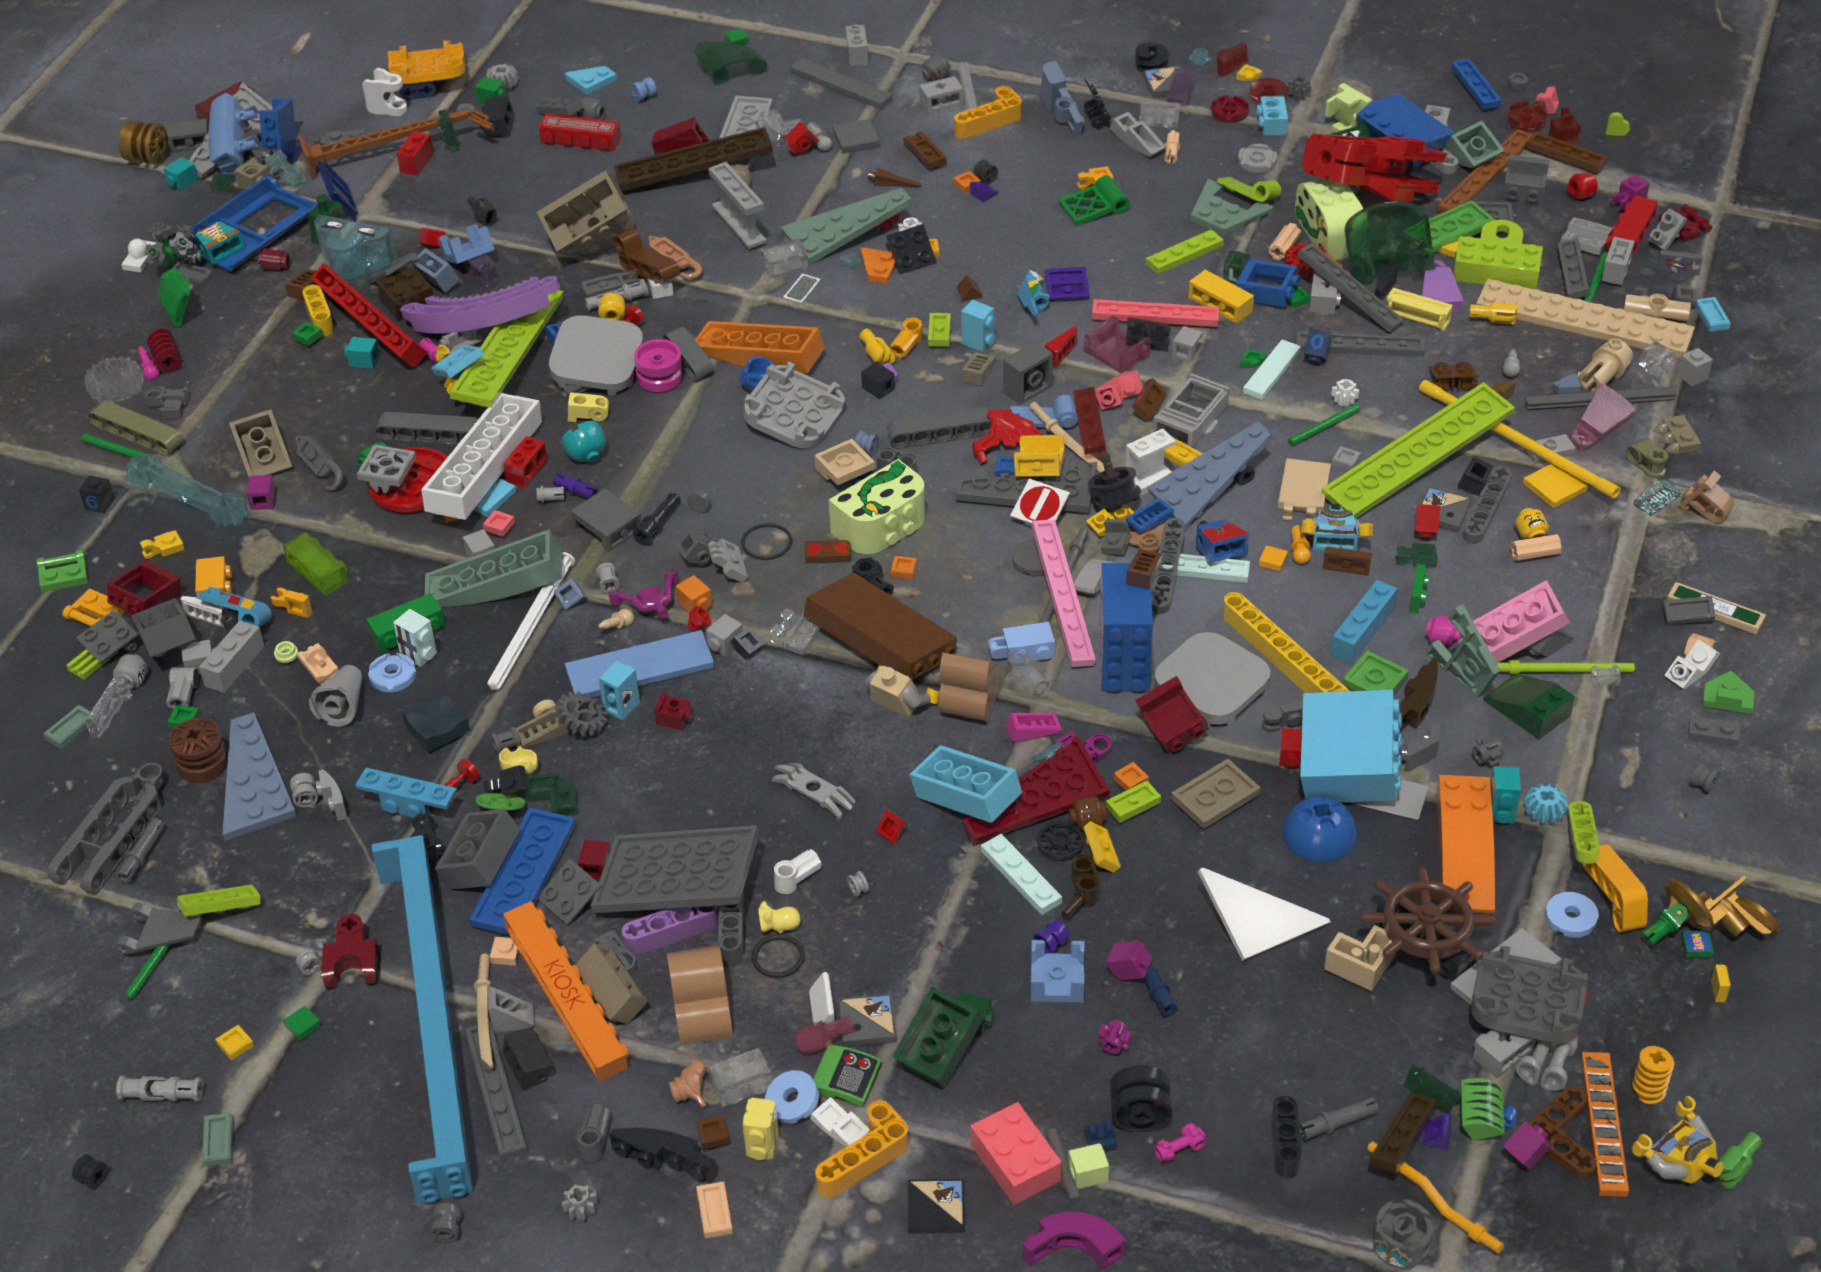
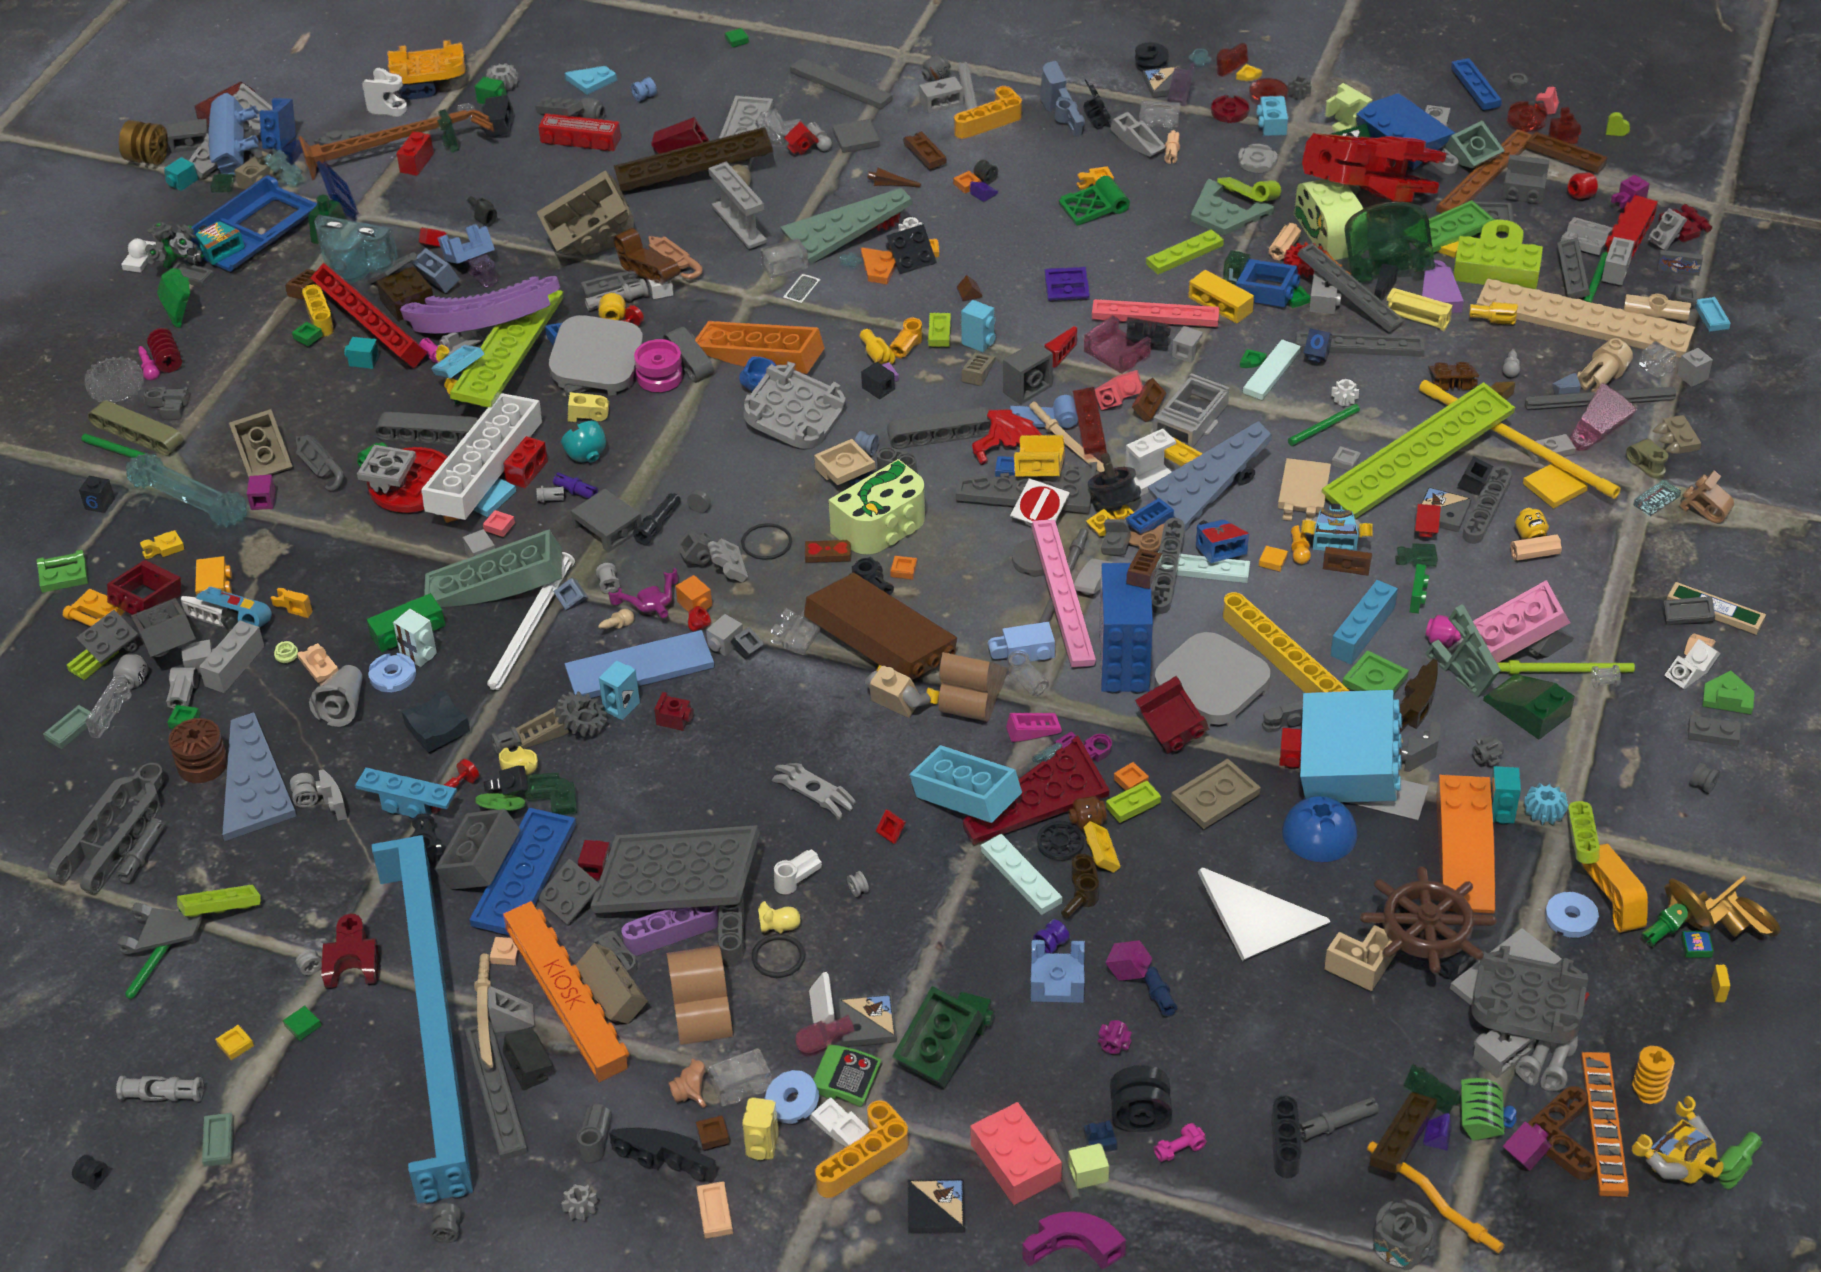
dark red brick [258,249,290,271] -> none
clear neon green brick [283,532,348,596] -> none
tan tile [533,700,556,718] -> none
clear green panel [693,42,767,83] -> none
light grey brick [845,25,868,66] -> none
dark azure animal [1017,270,1050,317] -> none

